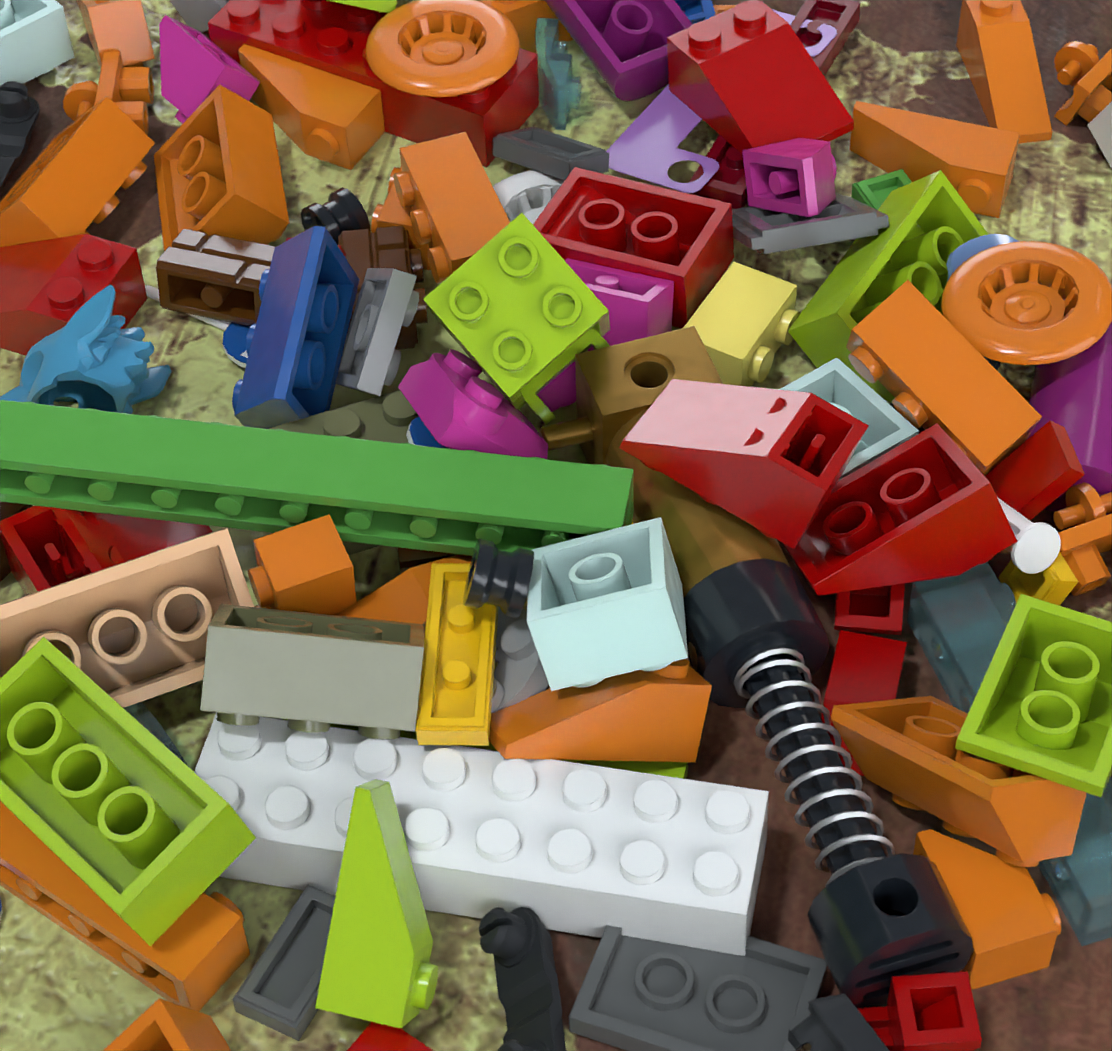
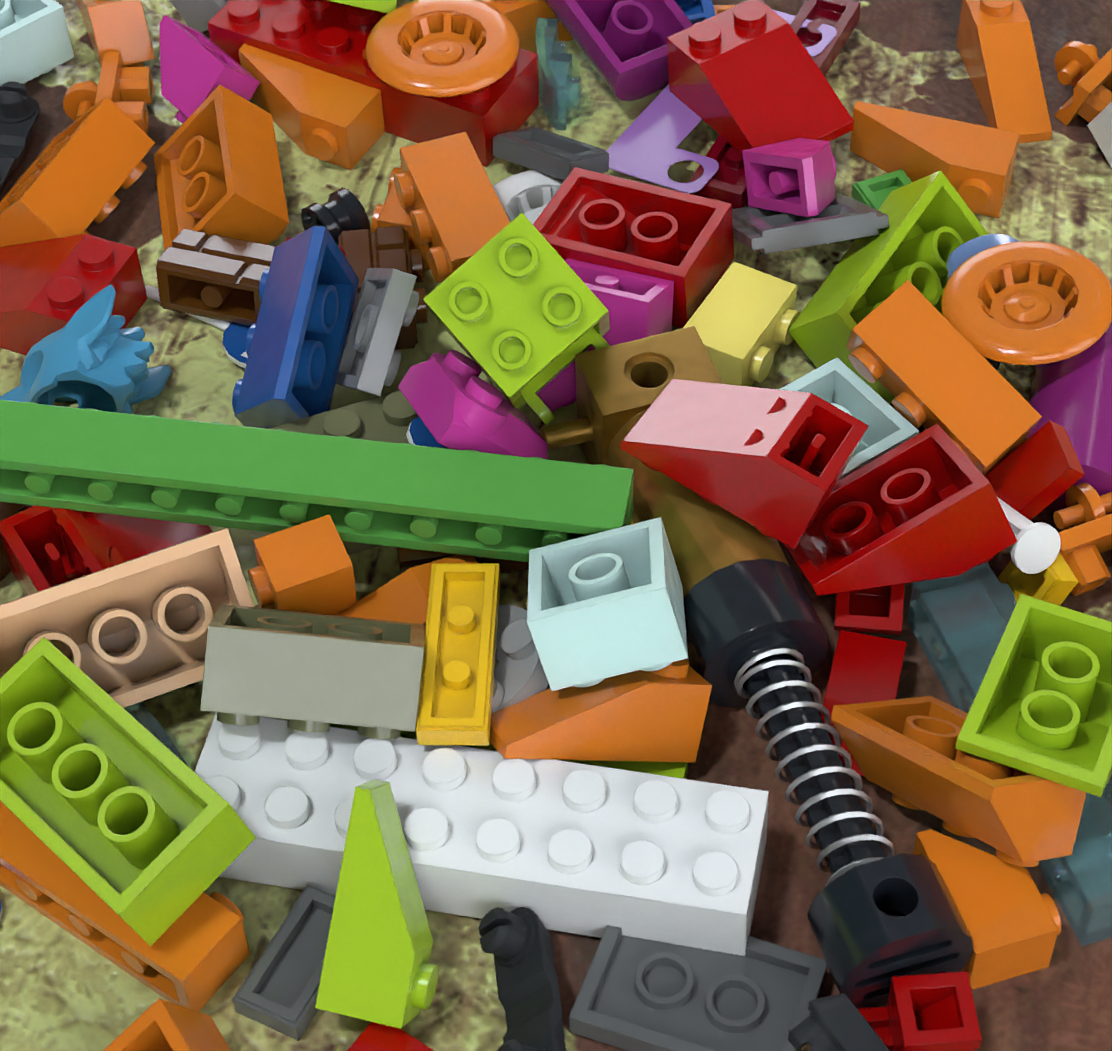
black wheel [463,538,534,618] -> none

